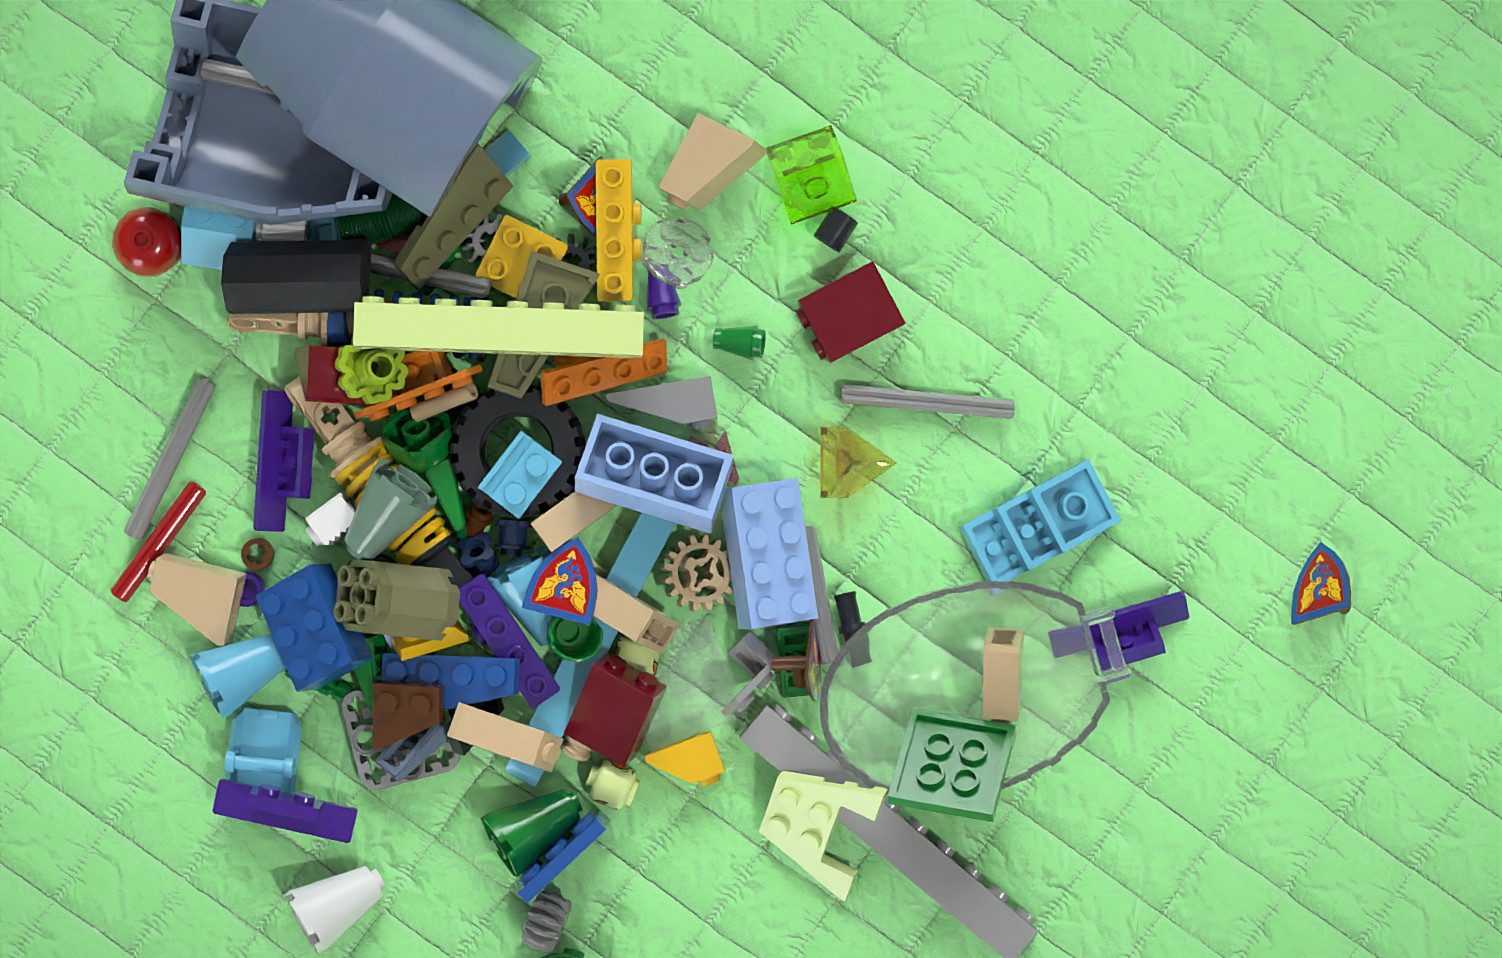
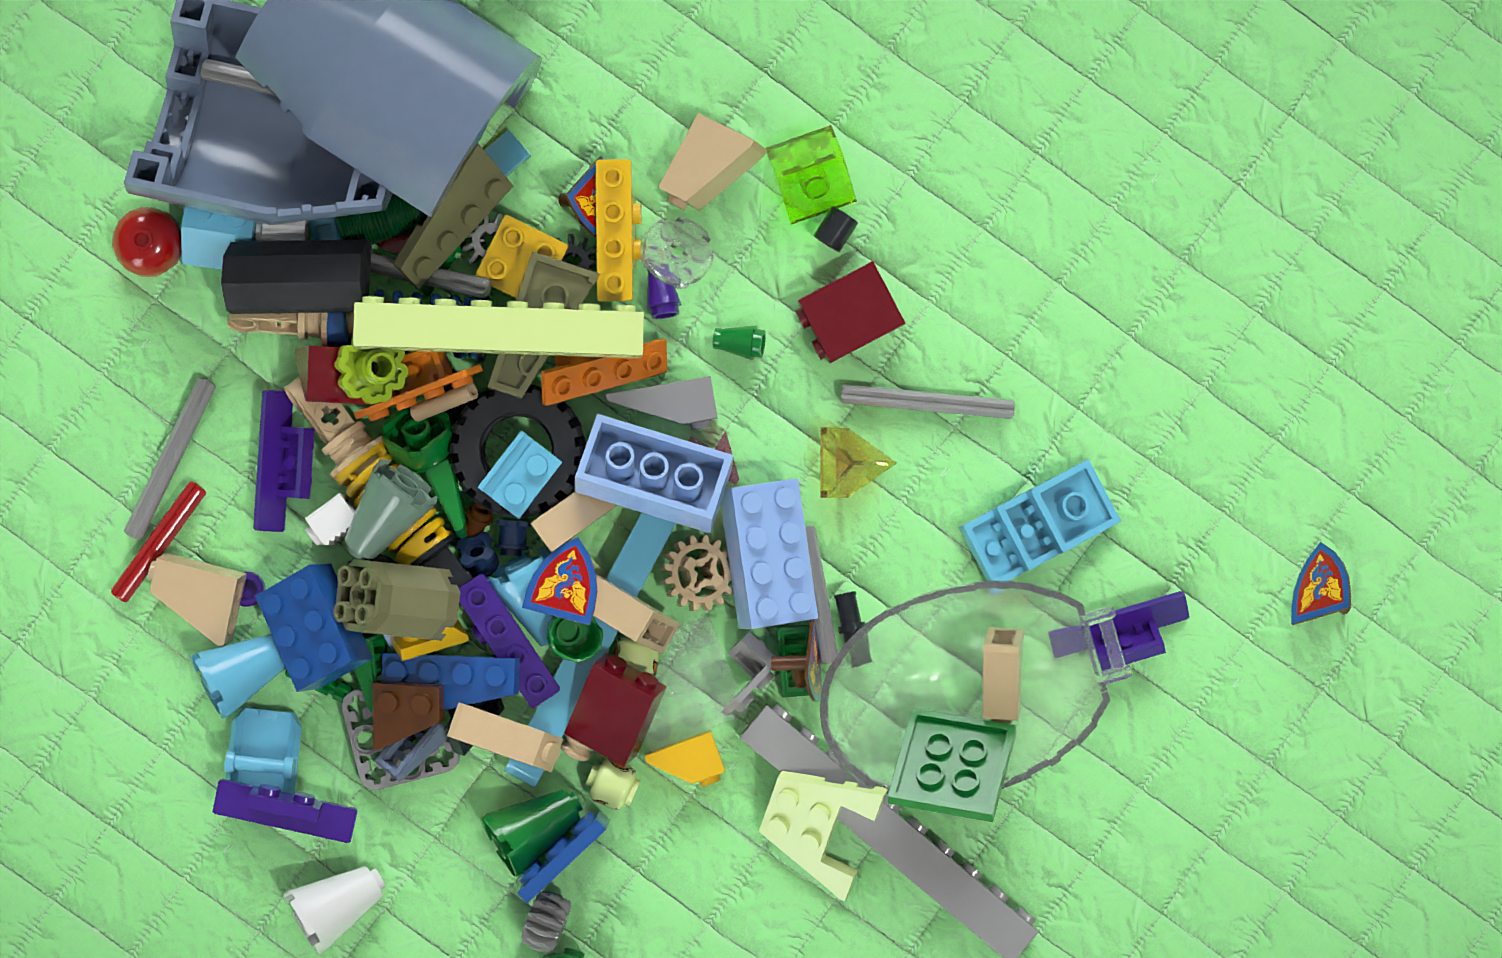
reddish brown bush [241,538,275,570] -> none

